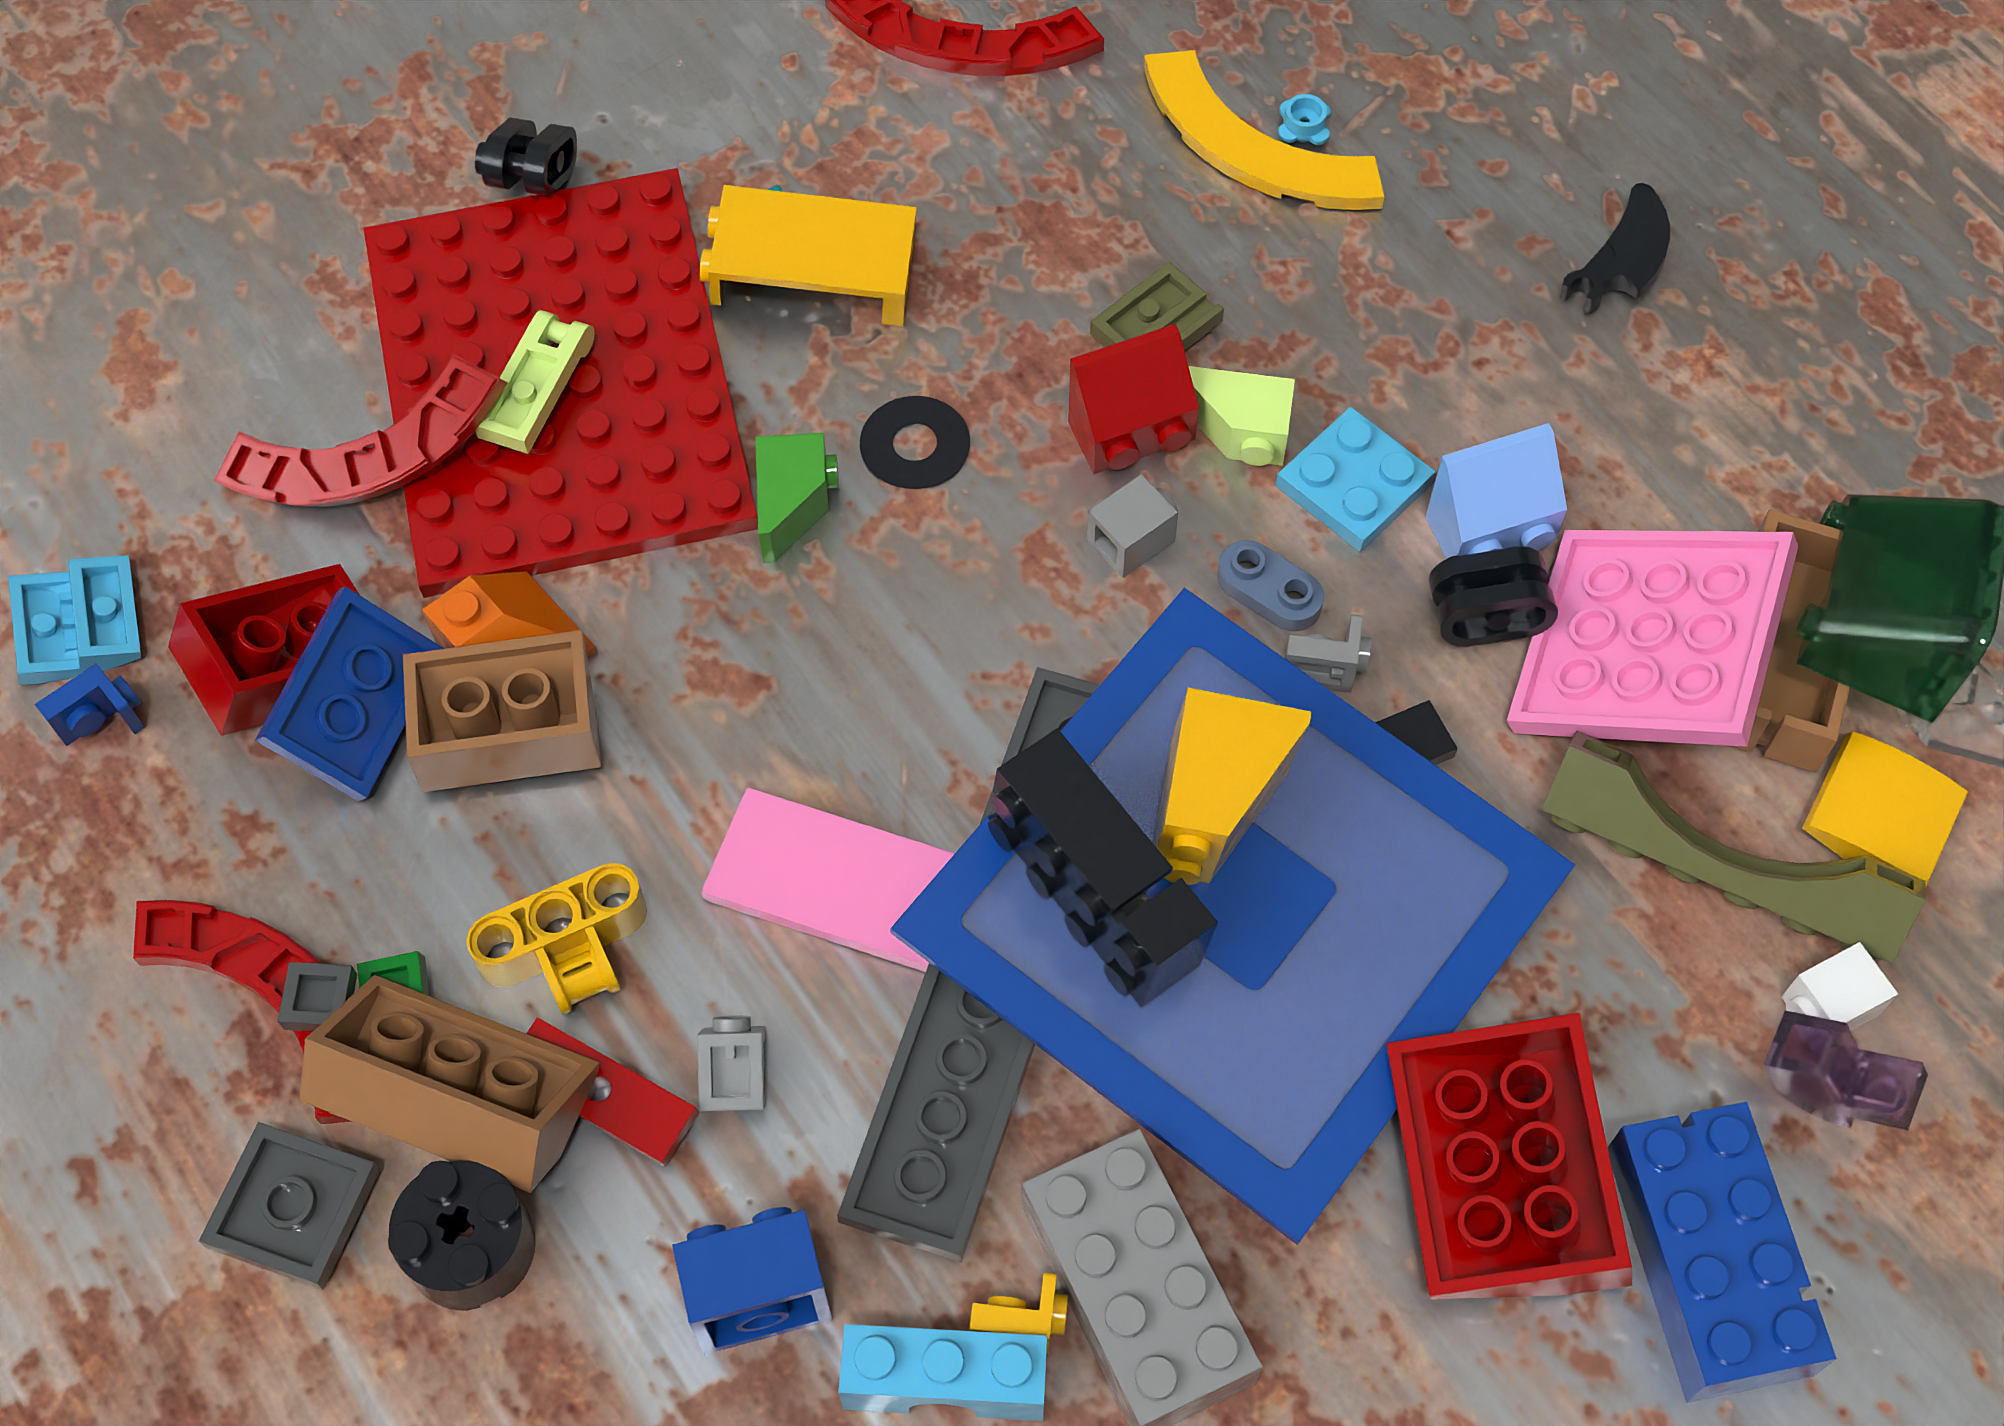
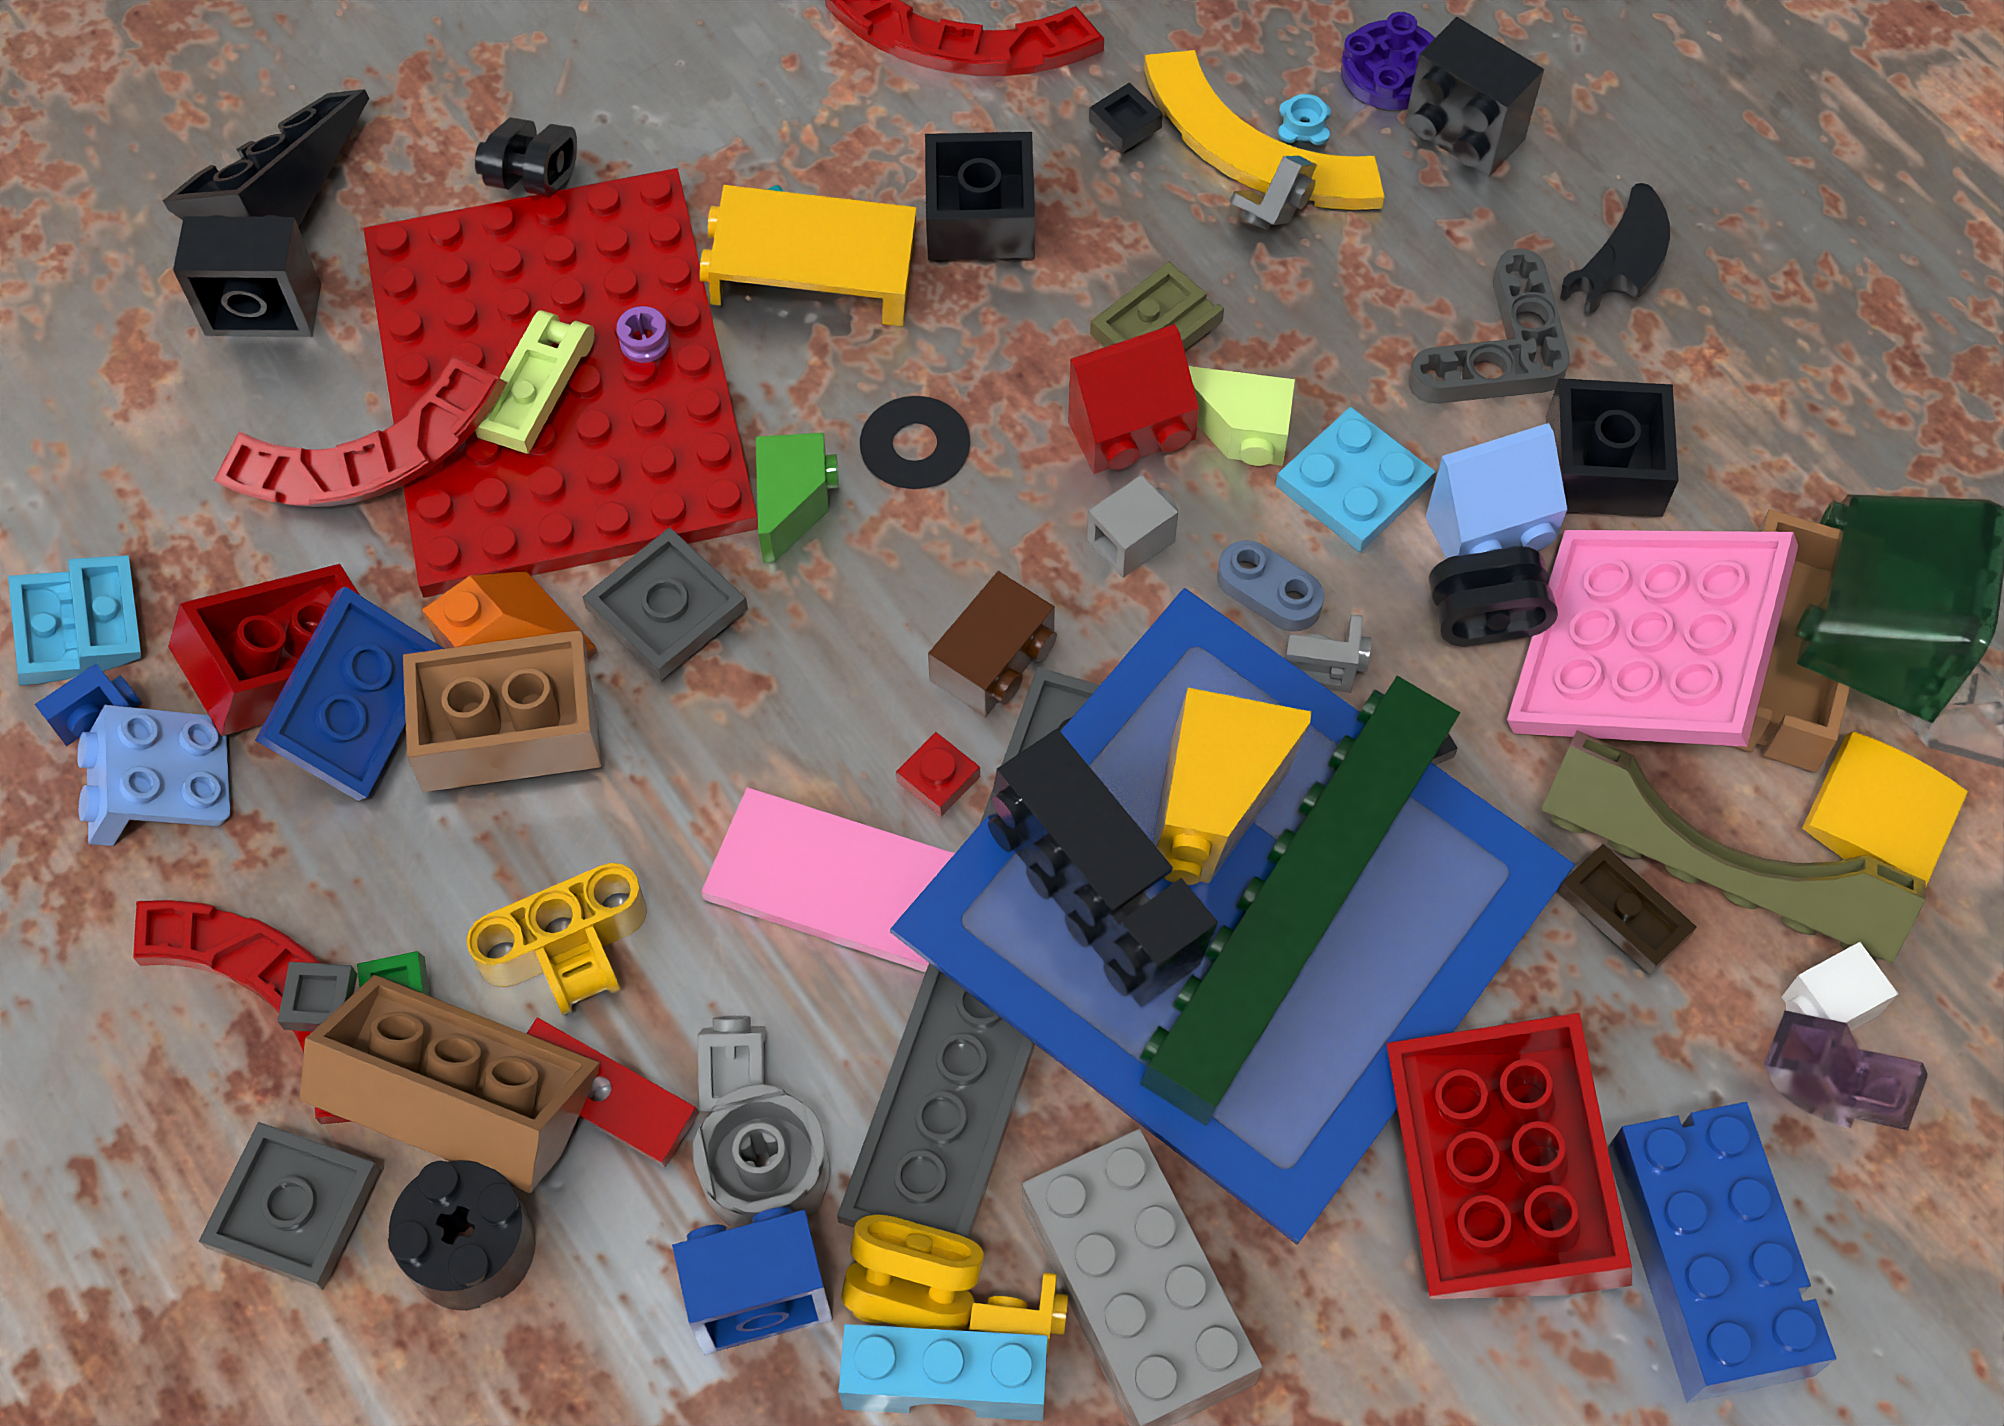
none -> light blue bracket [77,705,230,846]
none -> black wedge [163,89,369,226]
none -> black brick [173,215,321,337]
none -> dark grey plate [582,527,748,680]
none -> medium lavender bush [617,306,669,363]
none -> light grey brick [693,1085,830,1229]
none -> yellow brick [841,1215,984,1331]
none -> red plate [896,732,980,817]
none -> black brick [925,132,1035,260]
none -> reddish brown brick [928,571,1057,717]
none -> black plate [1089,82,1163,153]
none -> dark green brick [1139,676,1460,1126]
none -> dark grey bracket [1230,155,1317,229]
none -> dark purple tile [1341,12,1435,110]
none -> black brick [1405,17,1544,177]
none -> dark grey beam [1409,248,1570,404]
none -> black brick [1546,378,1679,517]
none -> dark brown plate [1558,844,1697,975]

